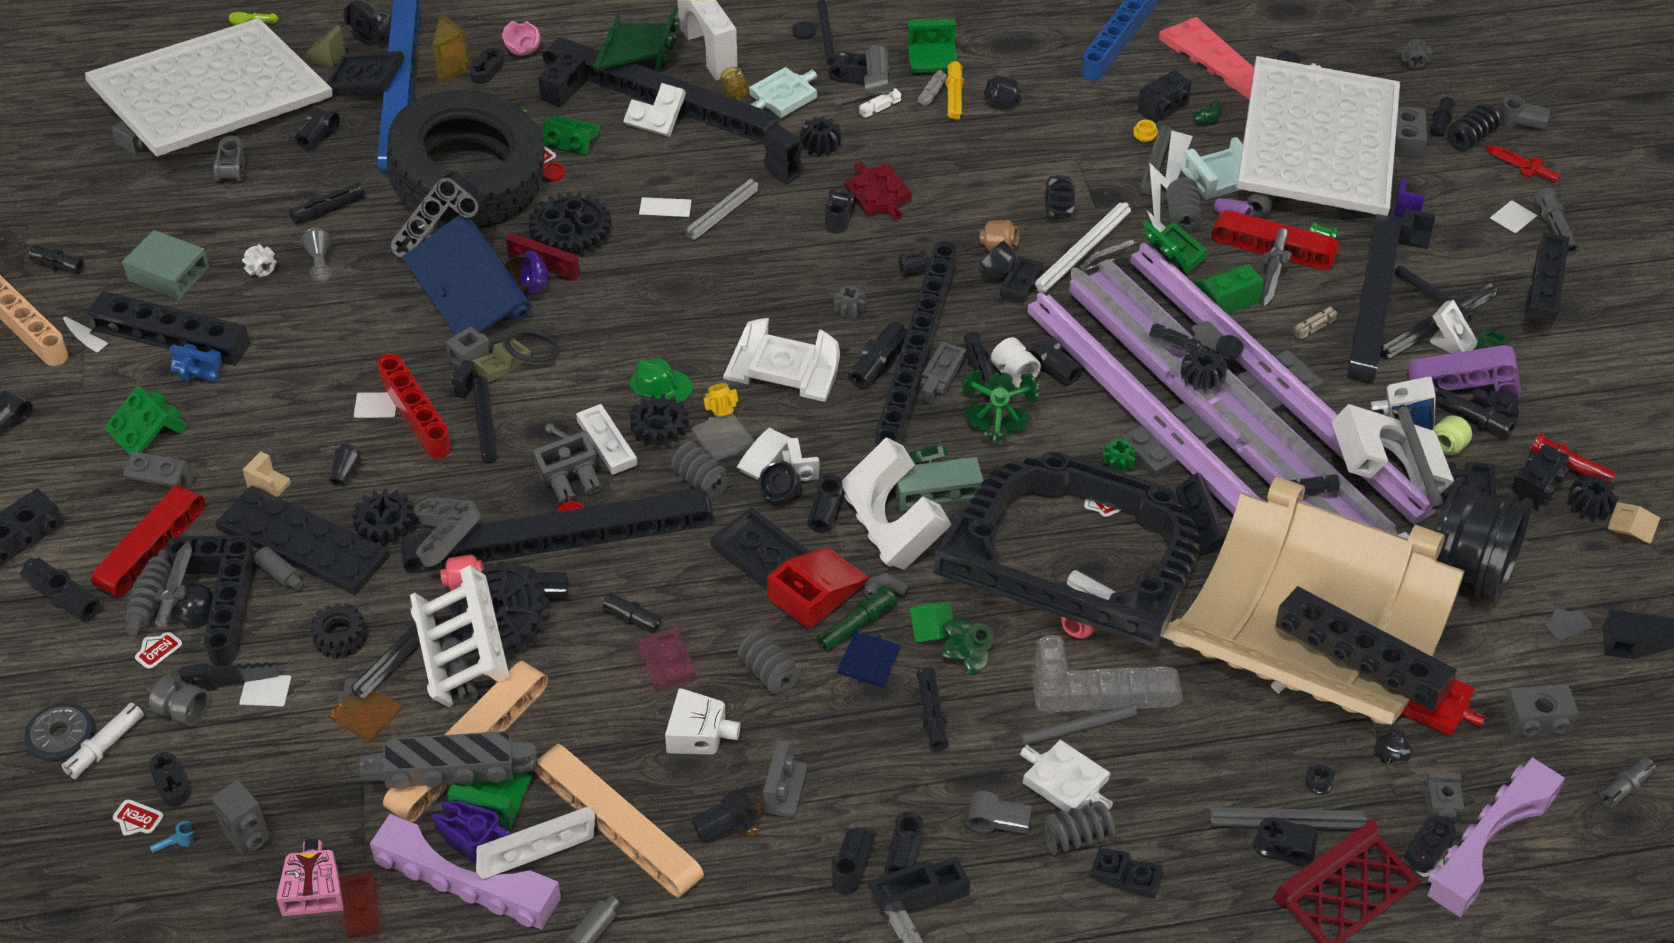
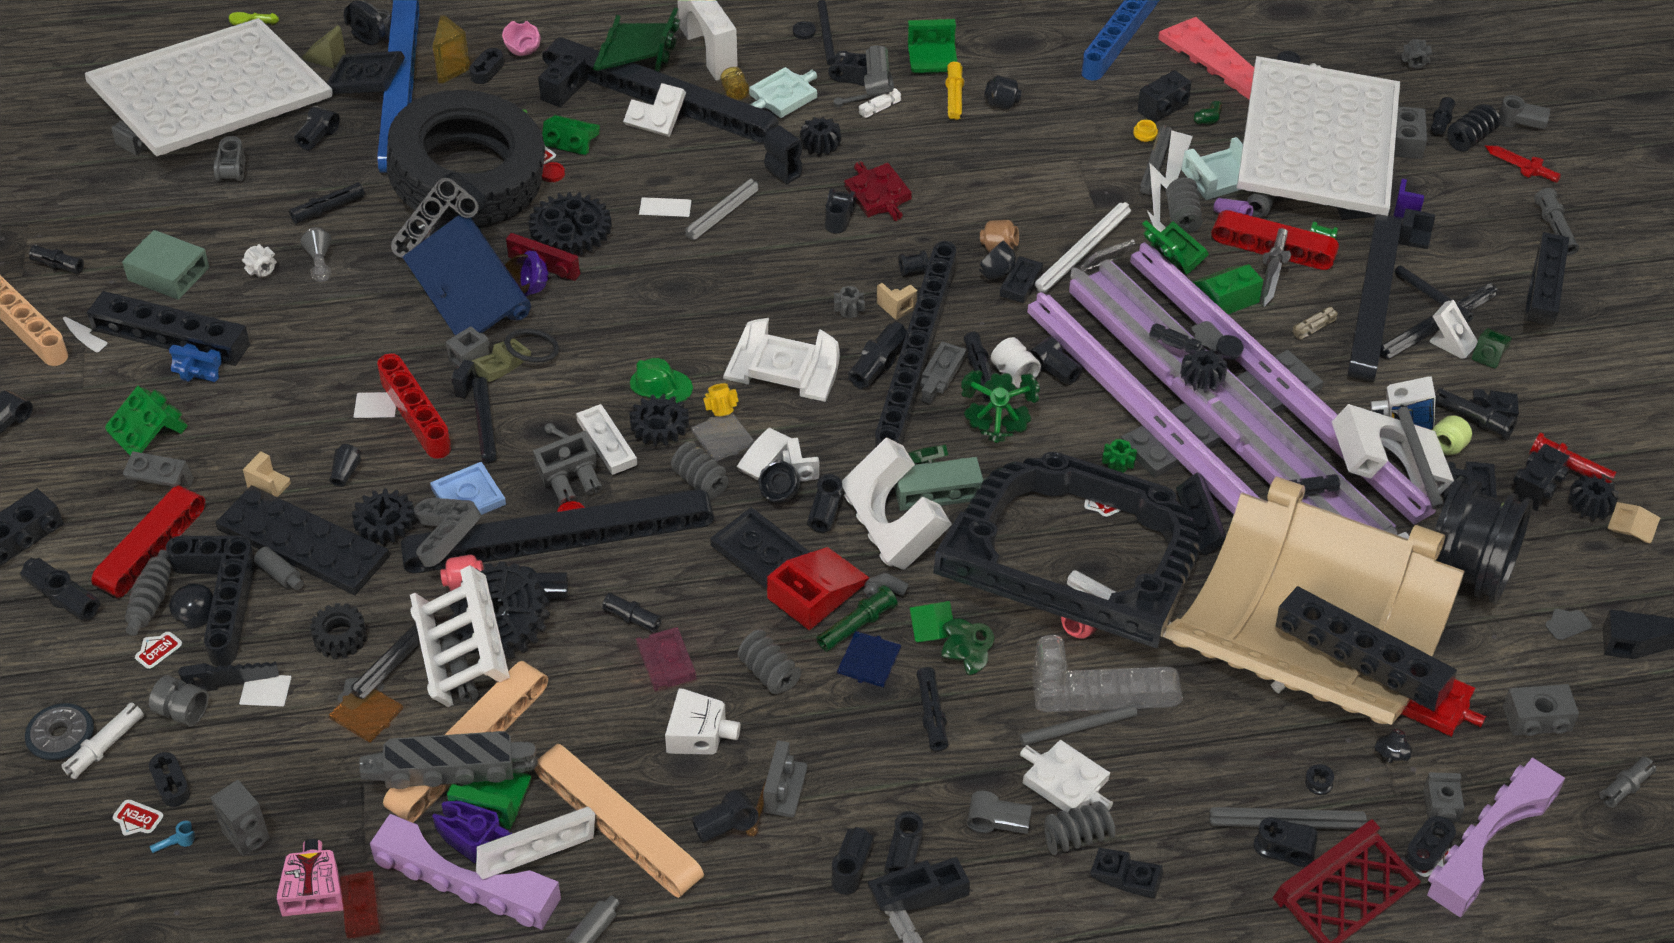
flat silver sword [155,541,192,627] -> none
light grey axle [918,70,947,107] -> none
black gear [1044,175,1076,218] -> none
medium lavender beam [1408,345,1521,396] -> none
white sticker [1490,201,1537,233] -> none
none -> light blue tile [430,462,506,515]
none -> tan panel [877,283,917,320]

